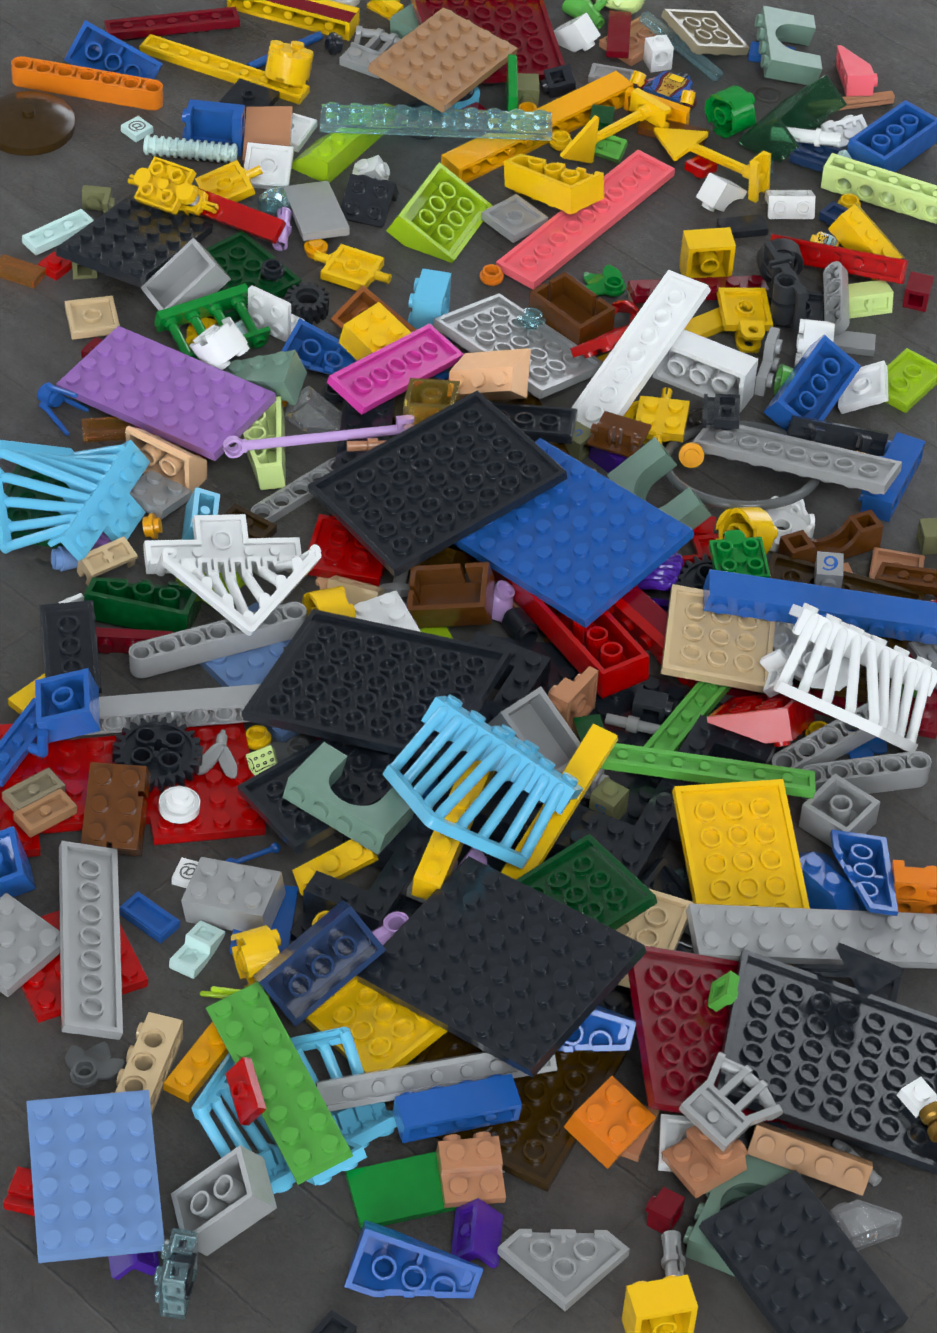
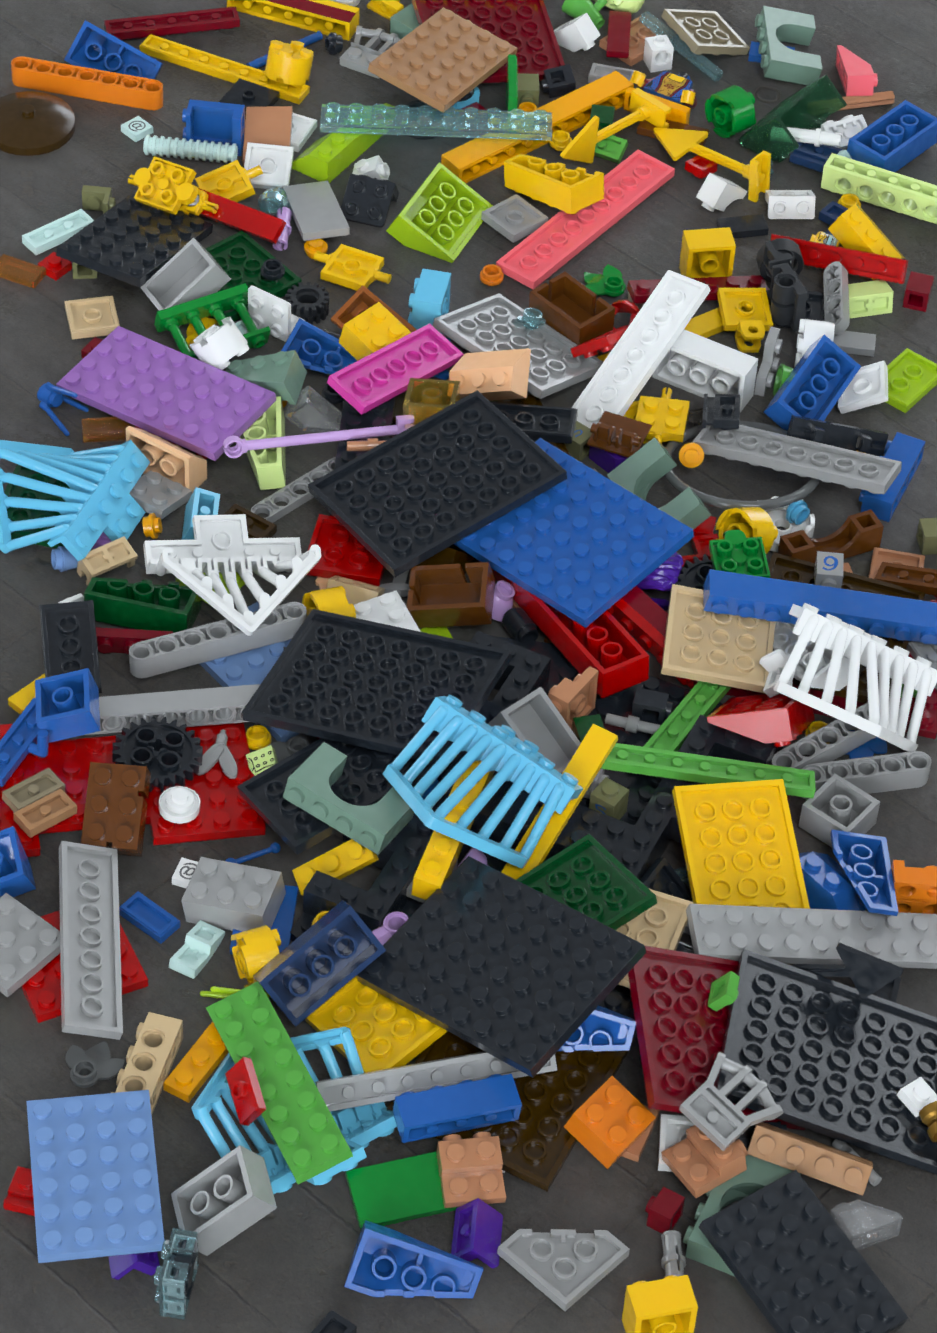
none -> dark azure plate [786,500,810,525]

